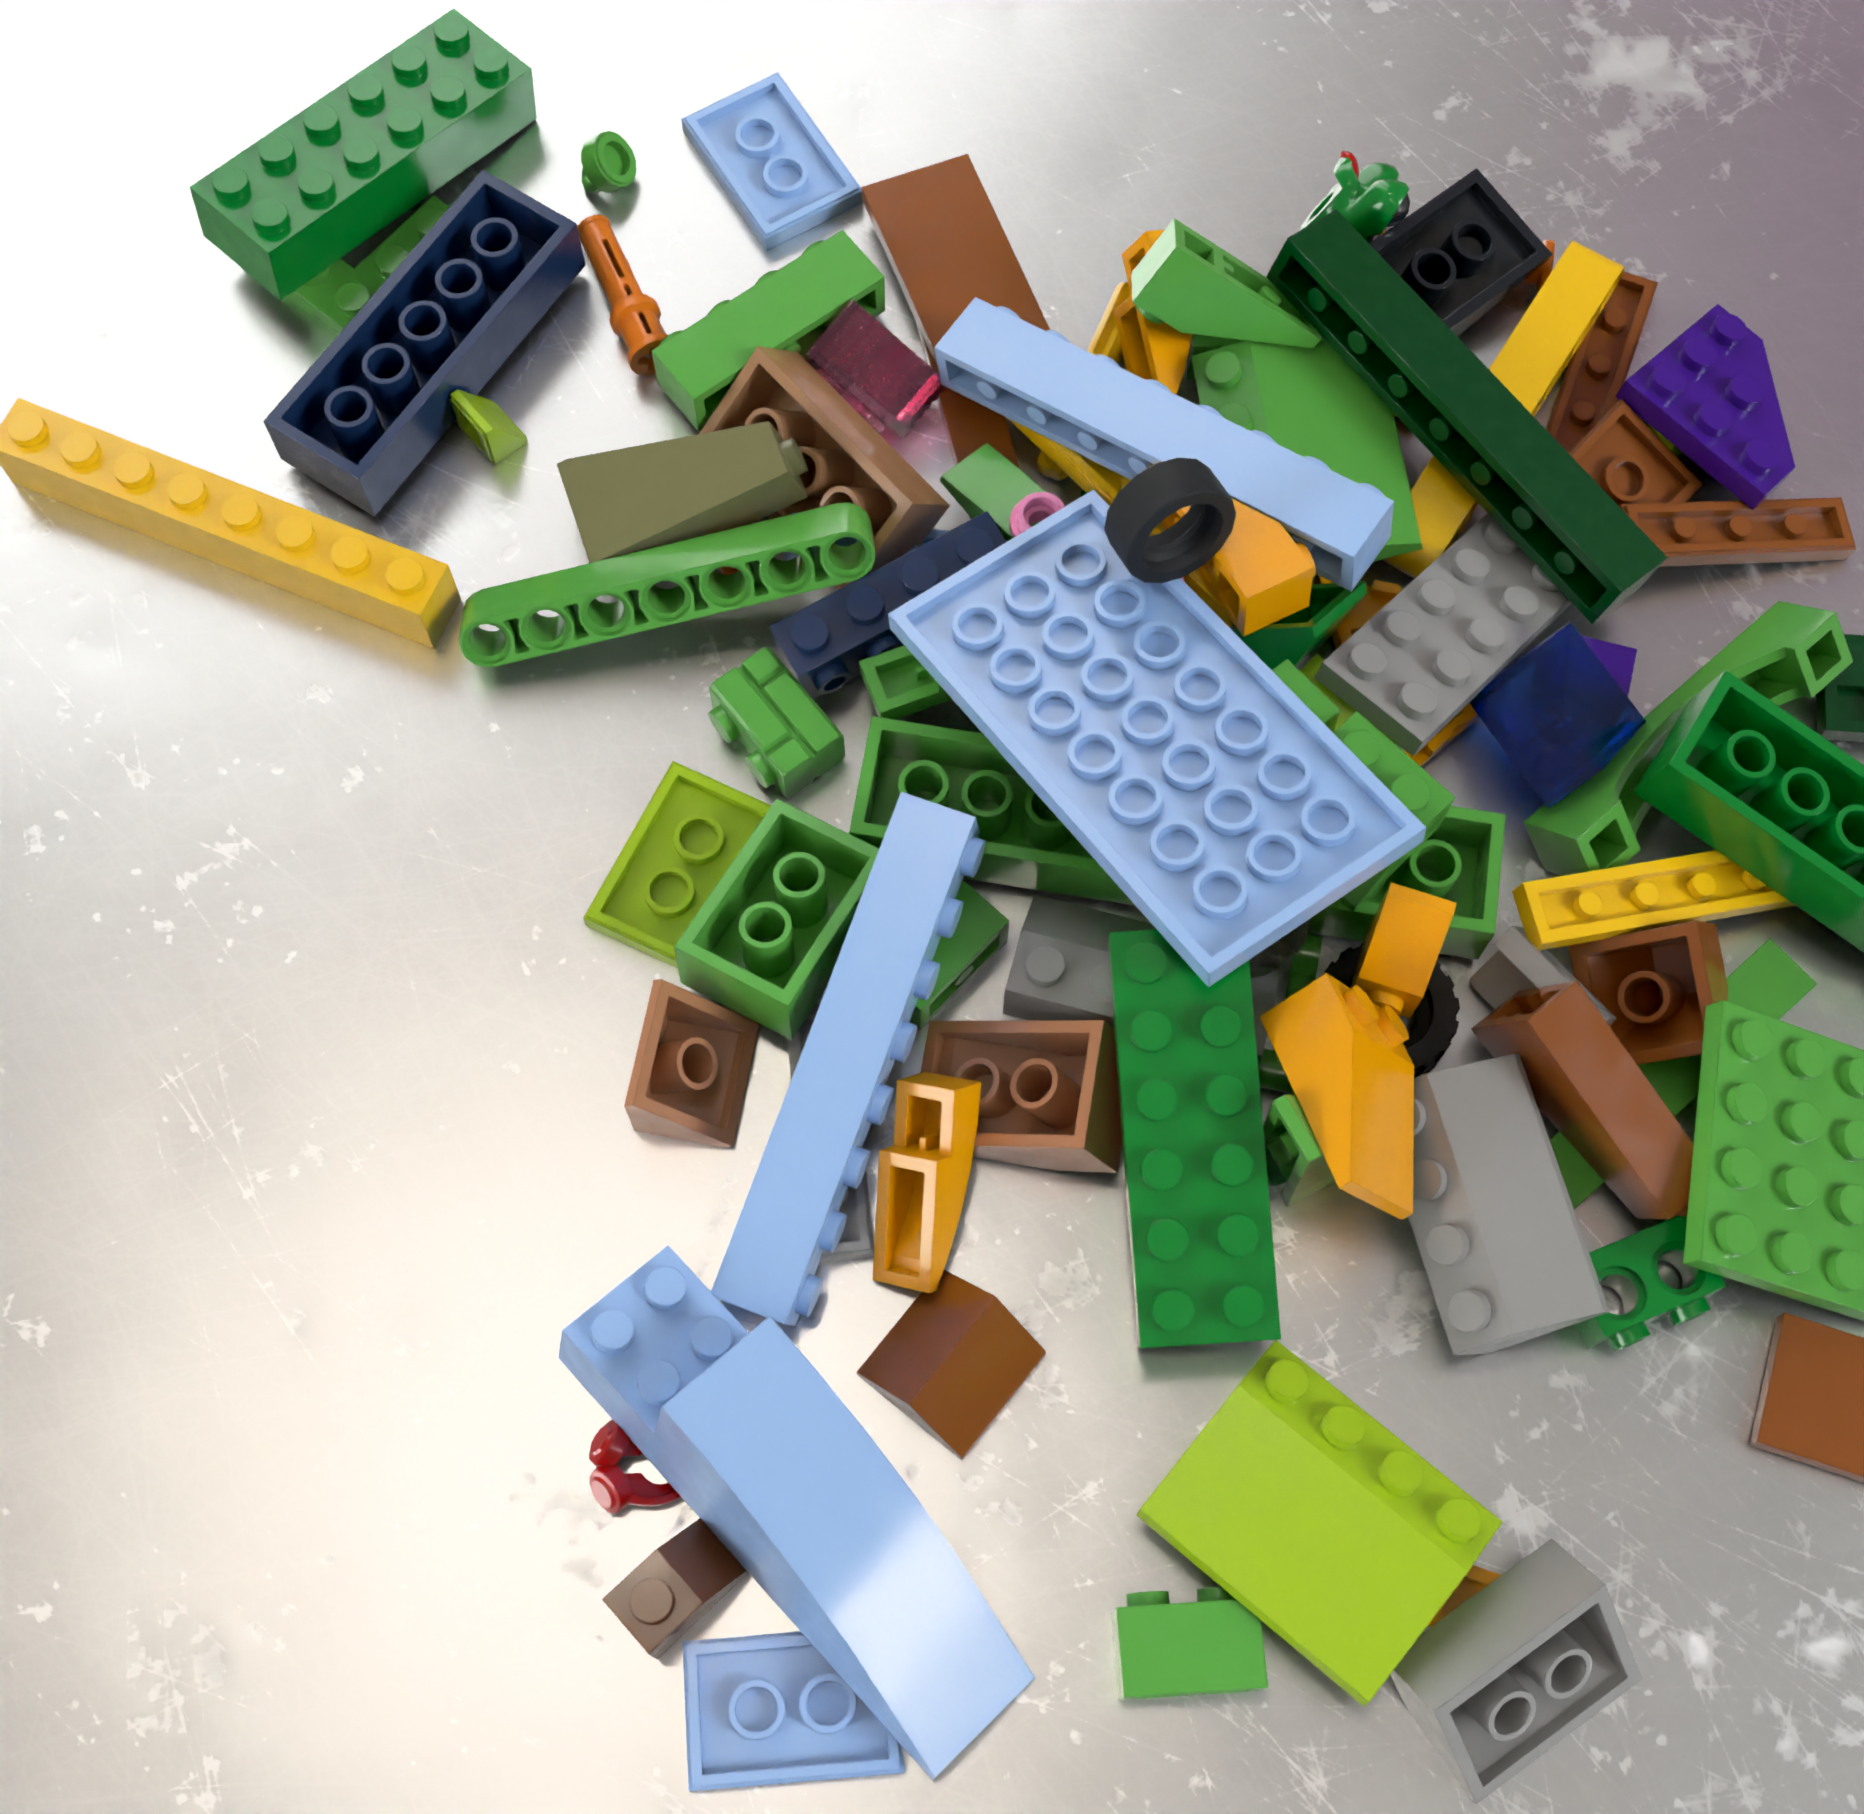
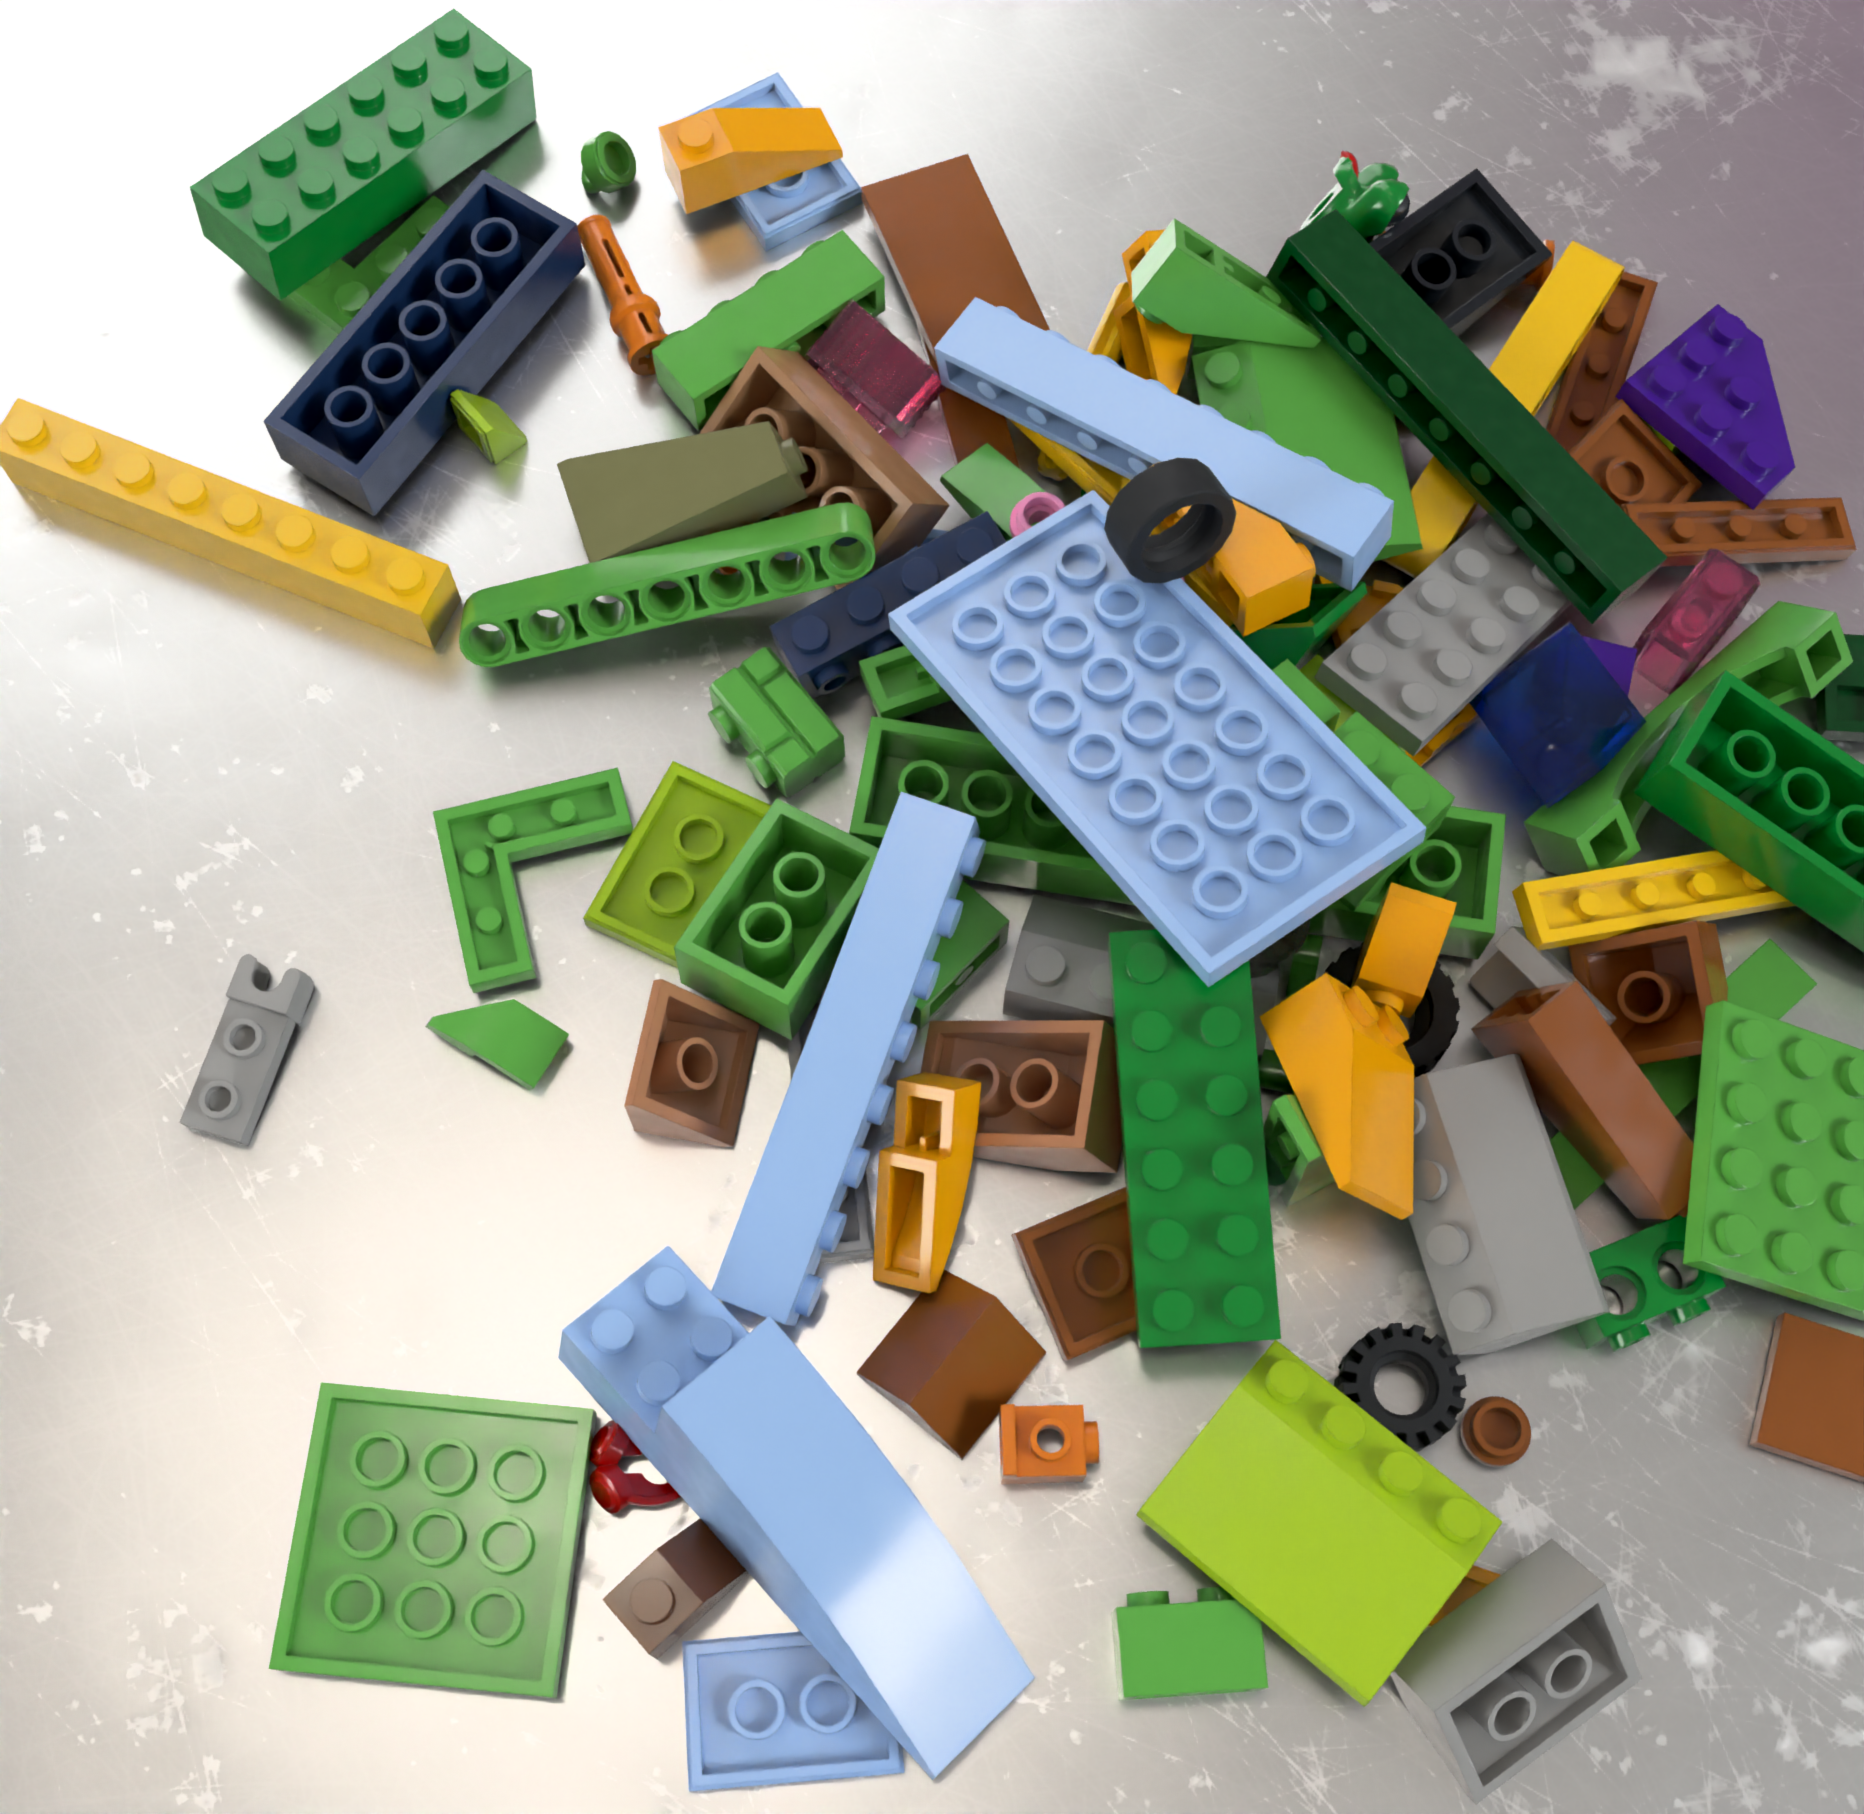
none -> light grey plate [179,954,314,1146]
none -> bright green plate [269,1382,597,1698]
none -> bright green slope [425,999,569,1090]
none -> bright green plate [433,767,633,993]
none -> light orange slope [658,108,843,214]
none -> orange brick [999,1404,1099,1484]
none -> dark orange plate [1011,1187,1137,1361]
none -> black tyre [1334,1323,1467,1452]
none -> dark orange plate [1460,1396,1531,1467]
none -> clear pink brick [1633,548,1760,694]

